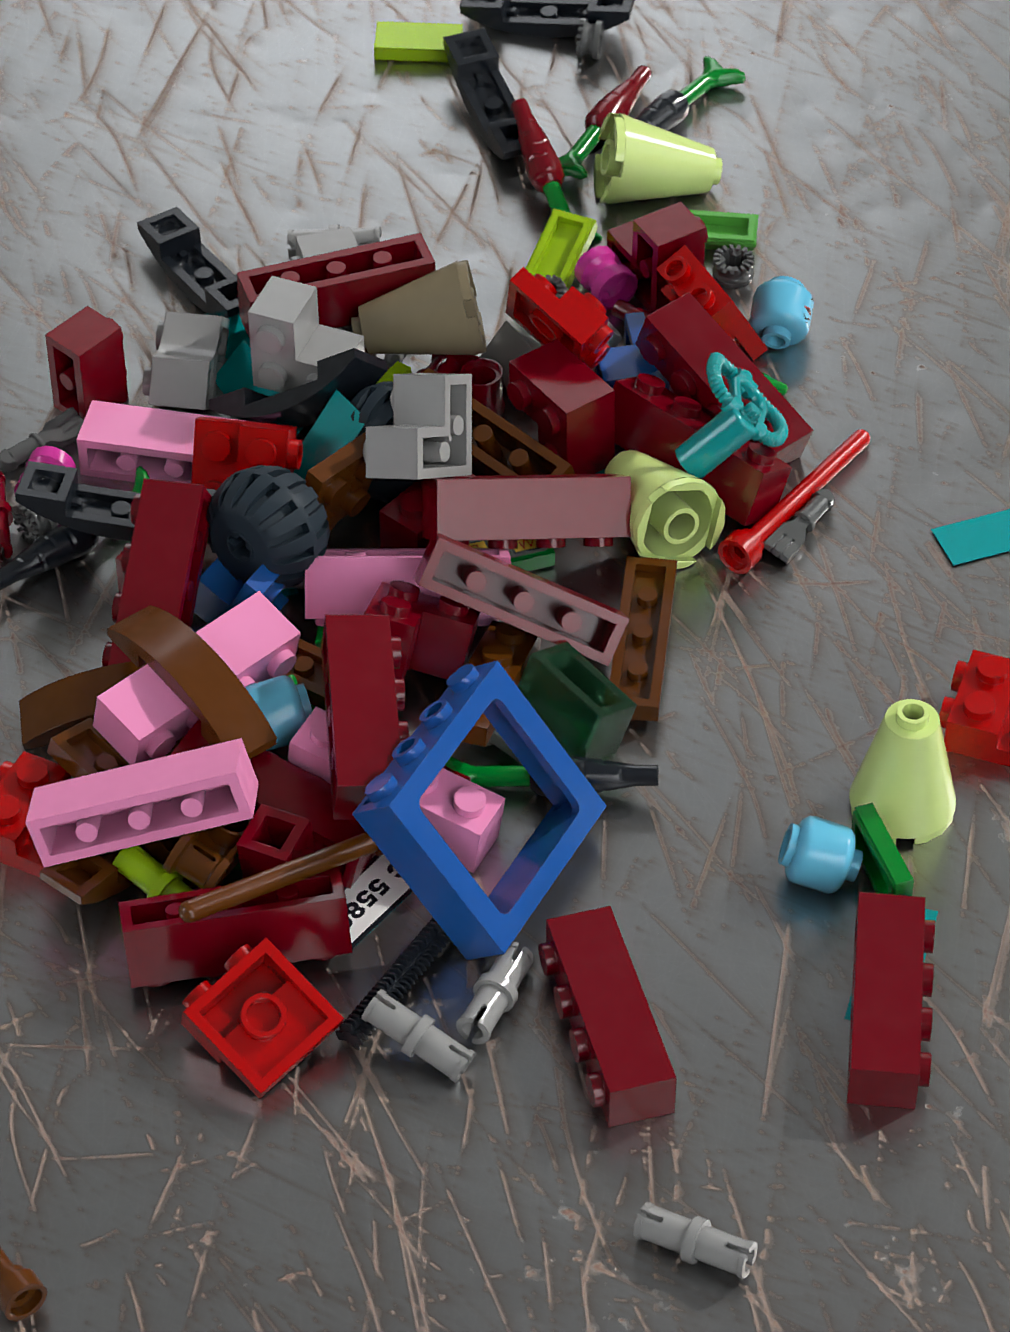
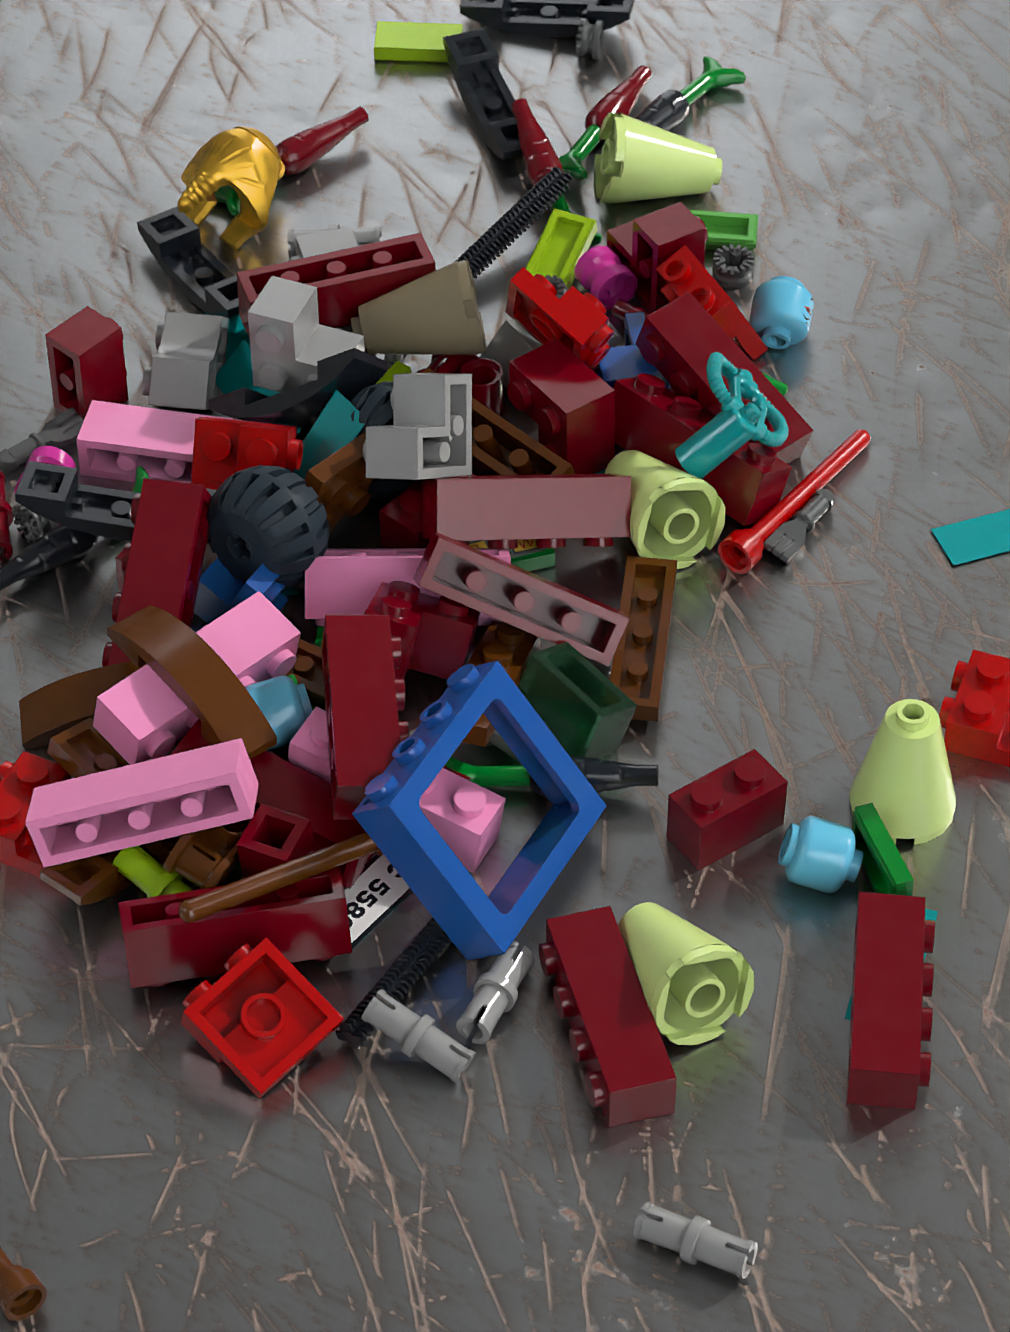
none -> pearl gold piece [177,126,285,250]
none -> dark red piece [214,106,369,217]
none -> black axle [454,167,573,279]
none -> yellowish green cone [618,902,754,1045]
none -> dark red brick [666,749,788,871]

